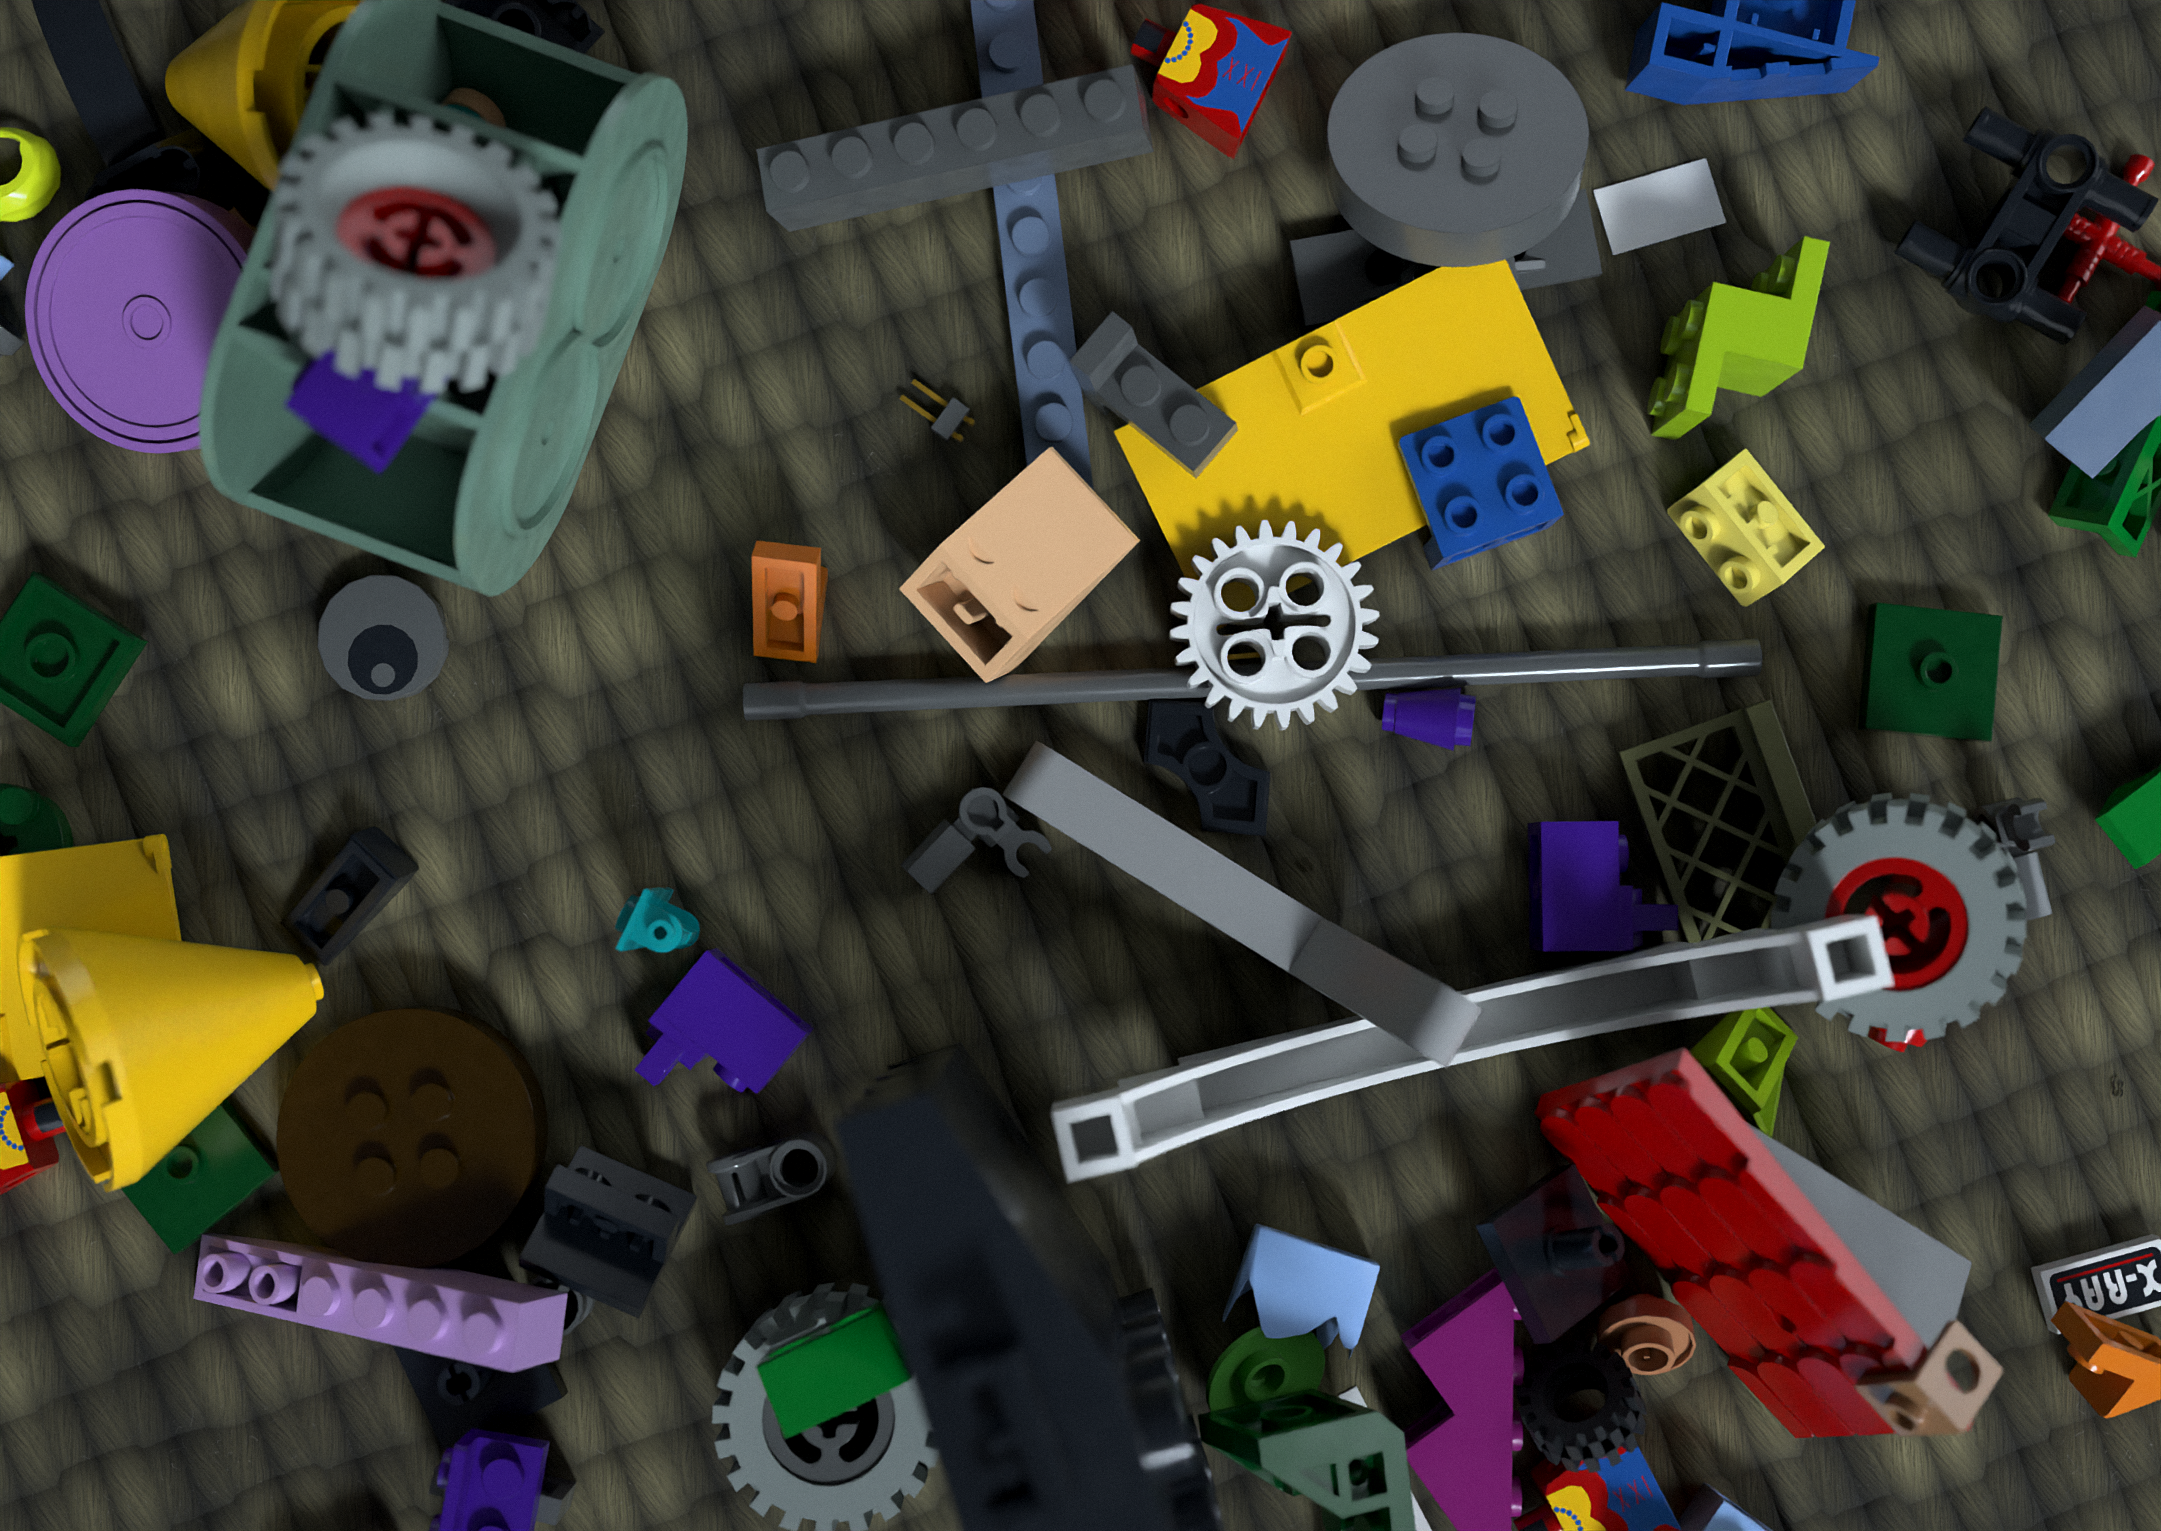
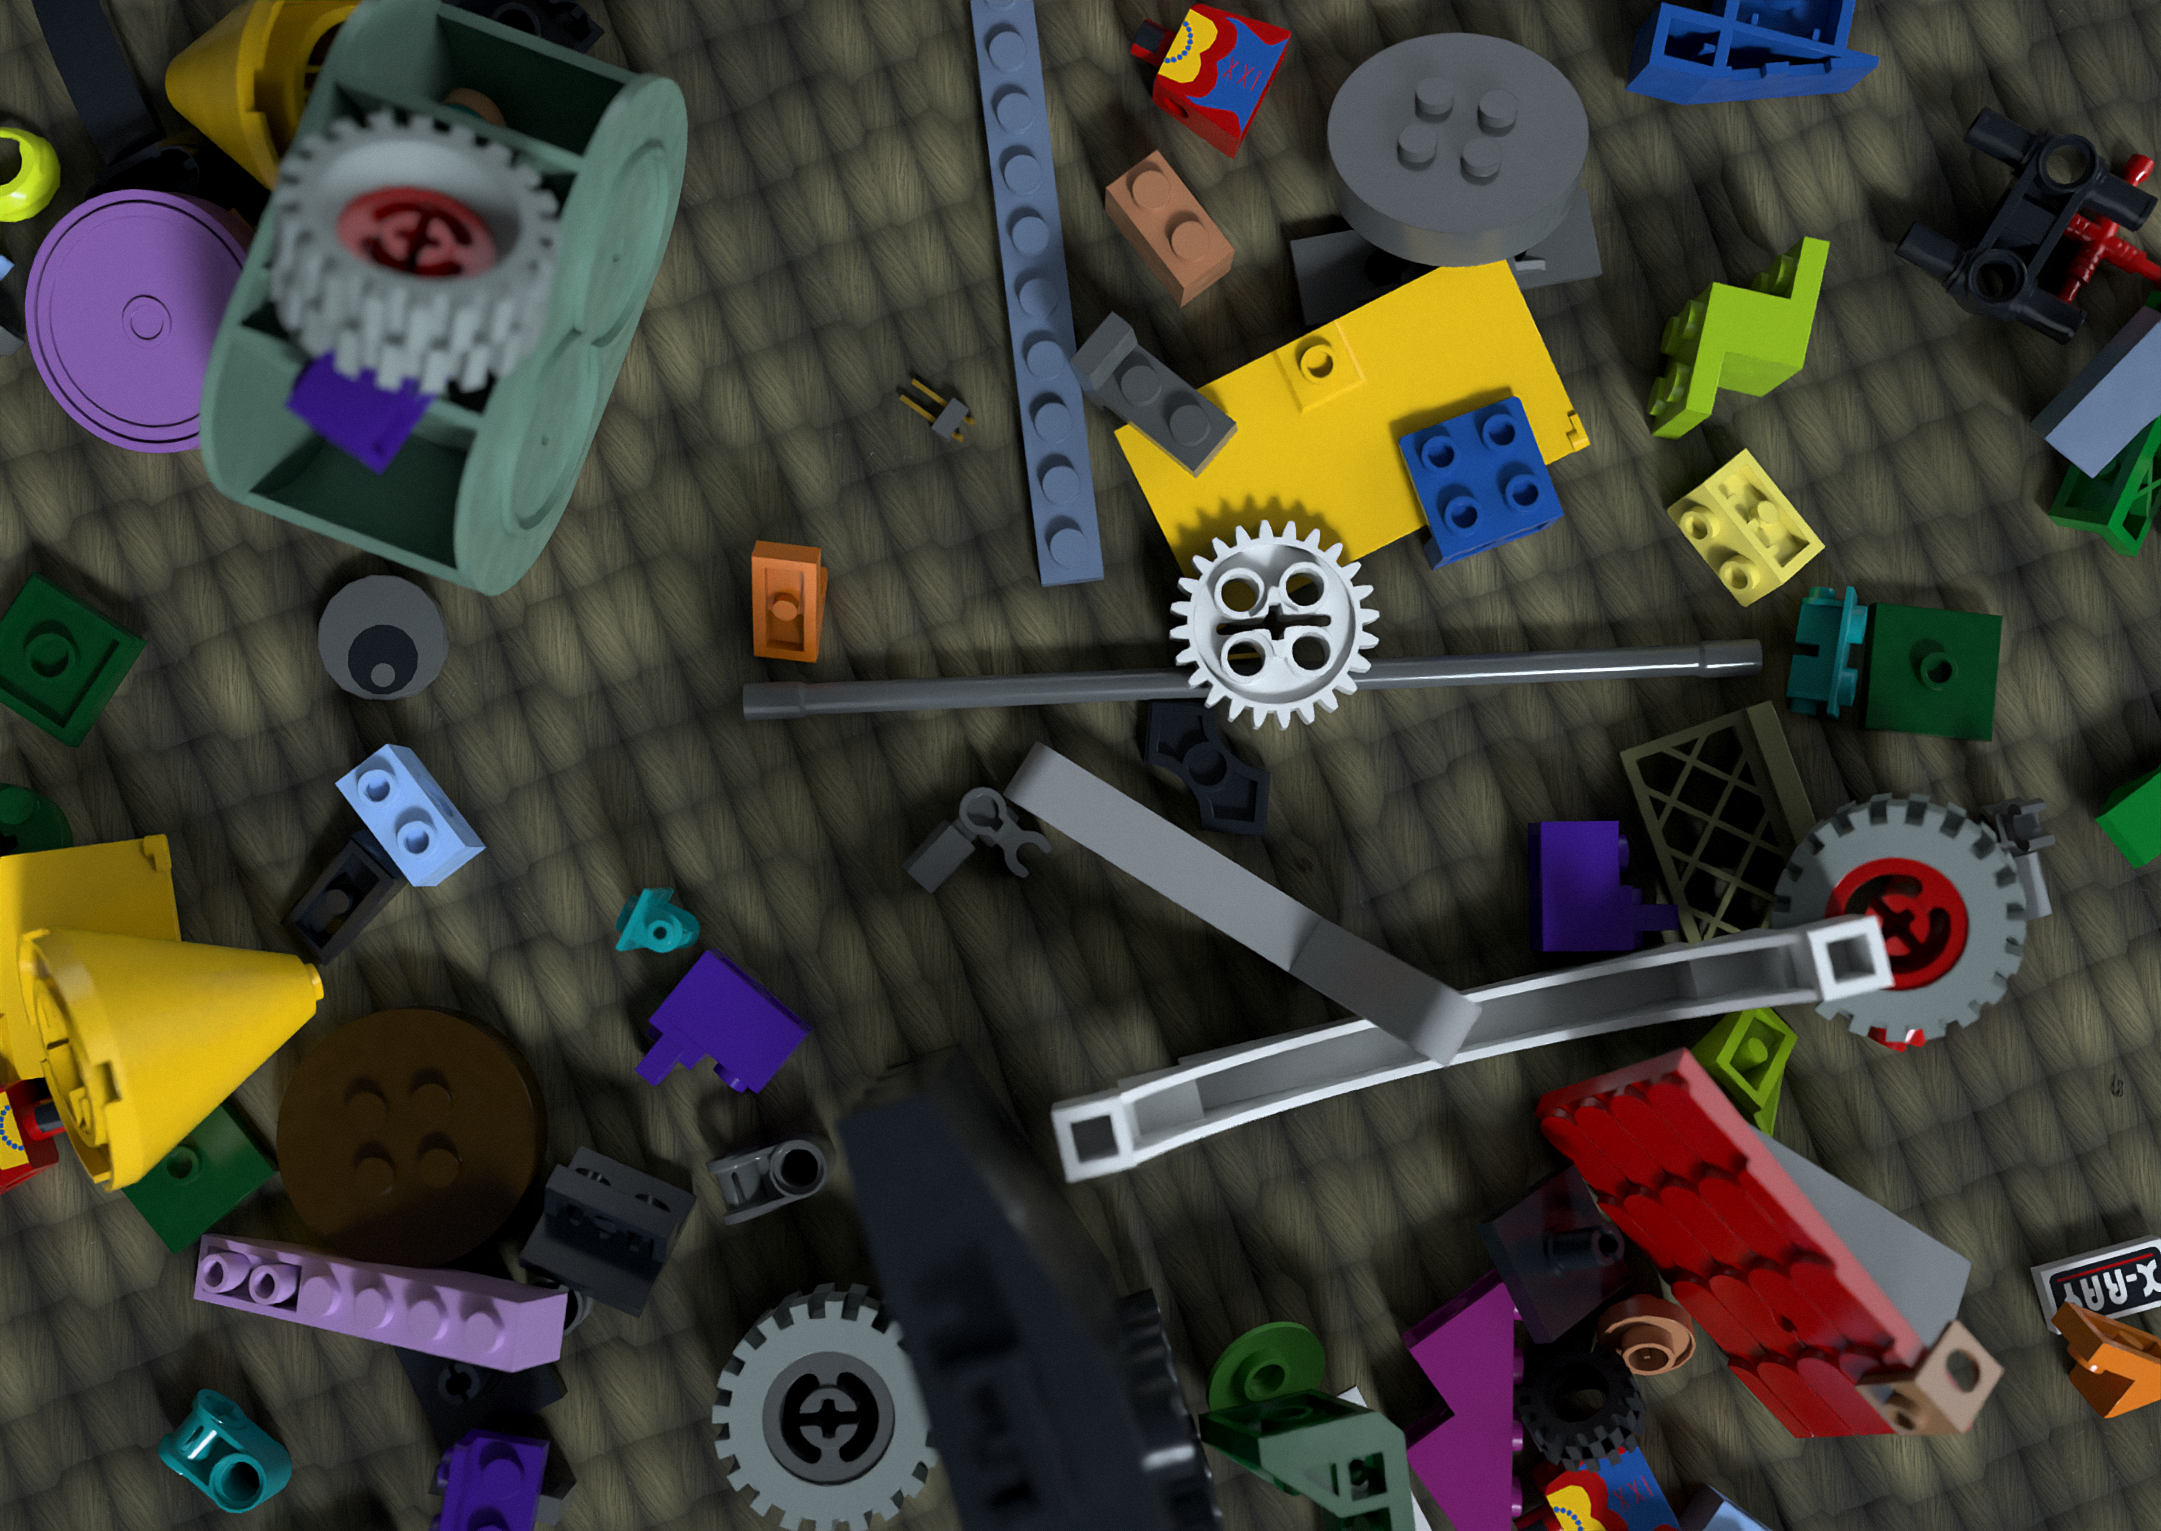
dark grey brick [756,64,1154,232] -> none
green piece [756,1301,911,1438] -> none
light nougat slope [899,447,1140,683] -> none
light blue piece [1222,1223,1380,1359] -> none
dark purple cone [1382,688,1476,751] -> none
white sticker [1593,158,1726,255] -> none
none -> teal piece [156,1389,292,1513]
none -> light blue brick [335,744,486,887]
none -> nougat brick [1105,150,1235,308]
none -> teal hinge [1785,586,1867,722]

